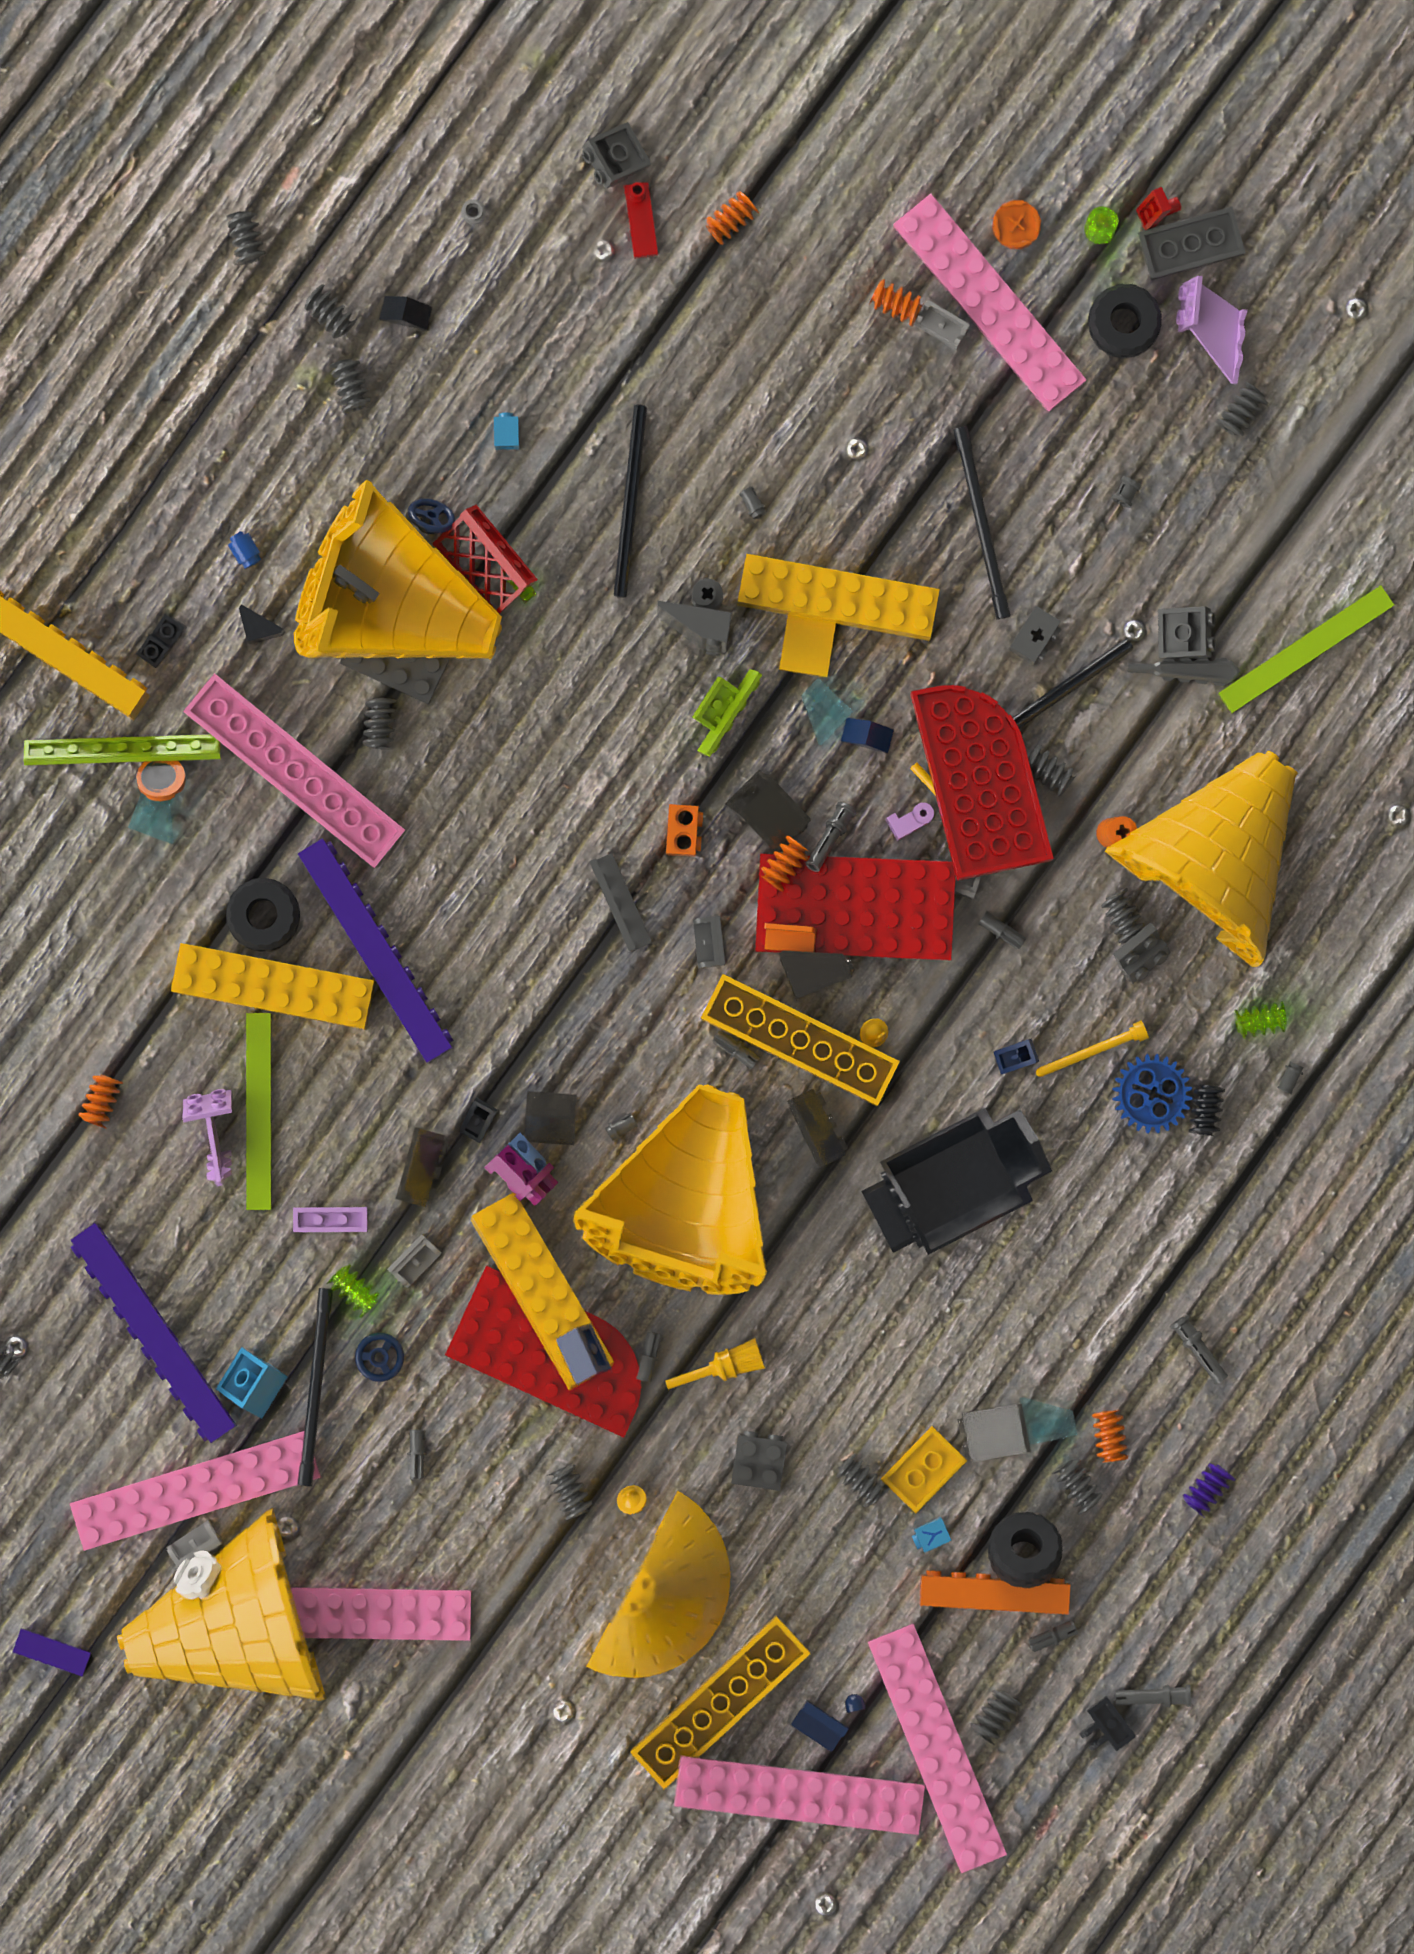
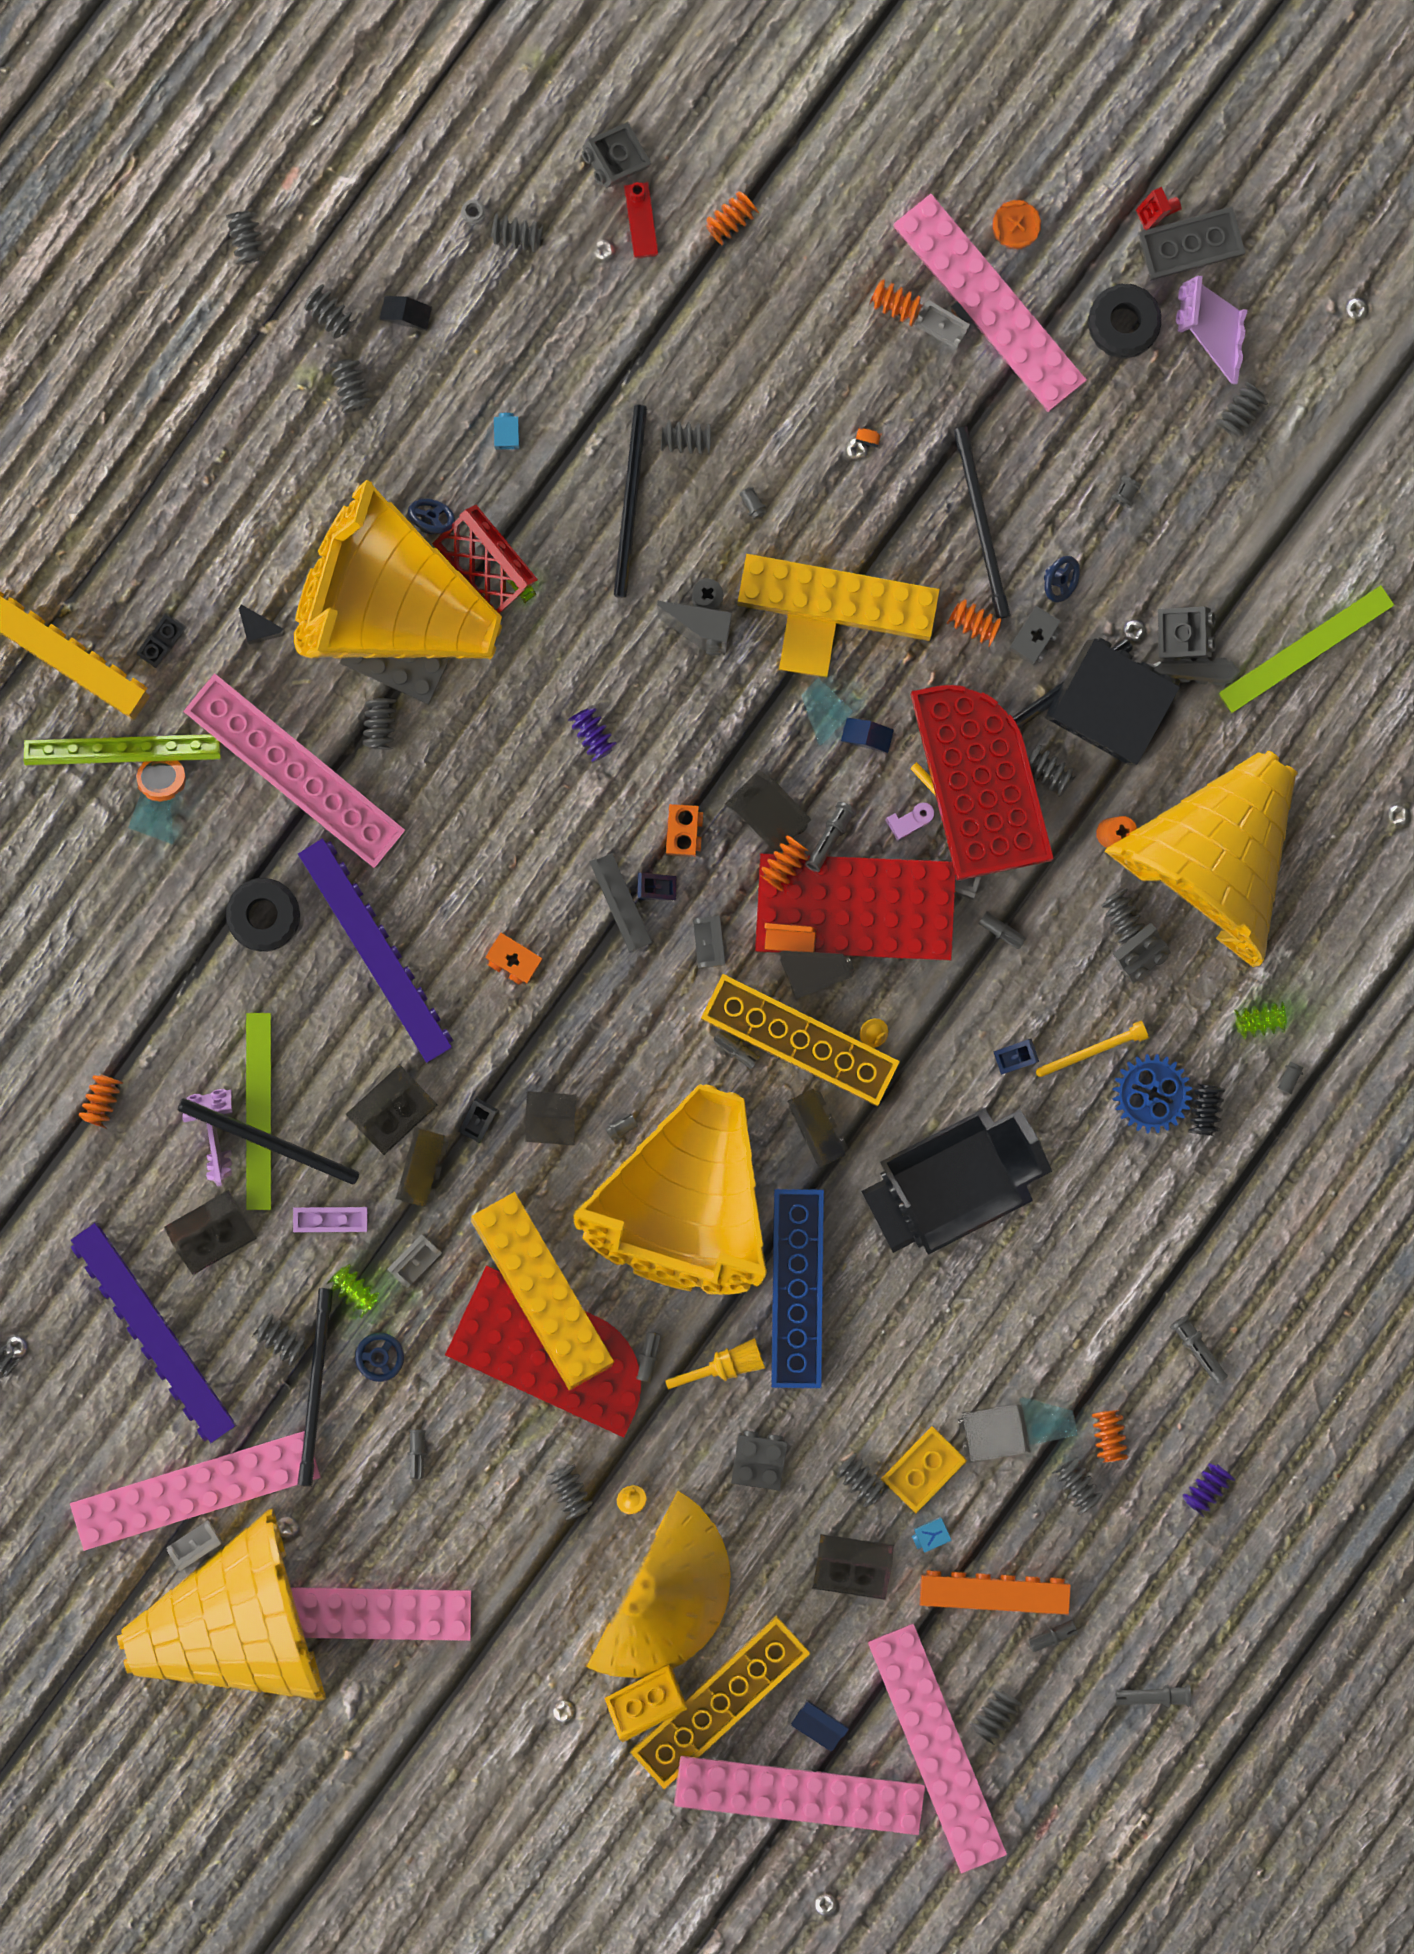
dark purple tile [13,1628,92,1677] -> none
yellow brick [171,943,376,1030] -> none
white plate [174,1551,221,1599] -> none
dark azure slope [216,1347,288,1419] -> none
blue brick [228,531,262,569] -> none
dark grey plate [332,565,380,604] -> none
magenta hips [484,1133,558,1206] -> none
panel [556,1323,612,1384] -> none
lime bracket [692,669,762,757] -> none
dark blue hinge [845,1694,866,1713] -> none
black tyre [988,1512,1063,1588] -> none
black hinge [1079,1696,1136,1751] -> none
clear neon green piece [1084,206,1118,244] -> none
none -> clear smoke slope [164,1190,257,1275]
none -> black axle [177,1098,359,1185]
none -> dark grey piece [252,1314,307,1367]
none -> clear smoke slope [346,1064,438,1155]
none -> orange brick [485,933,543,986]
none -> dark grey piece [491,213,544,253]
none -> dark purple piece [568,708,617,763]
none -> yellow tile [605,1665,688,1742]
none -> dark blue slope [638,873,677,901]
none -> dark grey piece [661,421,711,455]
none -> blue brick [771,1189,824,1388]
none -> clear smoke slope [812,1534,894,1600]
none -> orange piece [855,427,882,448]
none -> orange piece [946,599,1002,647]
none -> black piece [951,301,972,323]
none -> dark blue piece [1044,556,1080,603]
none -> black brick [1044,637,1180,765]

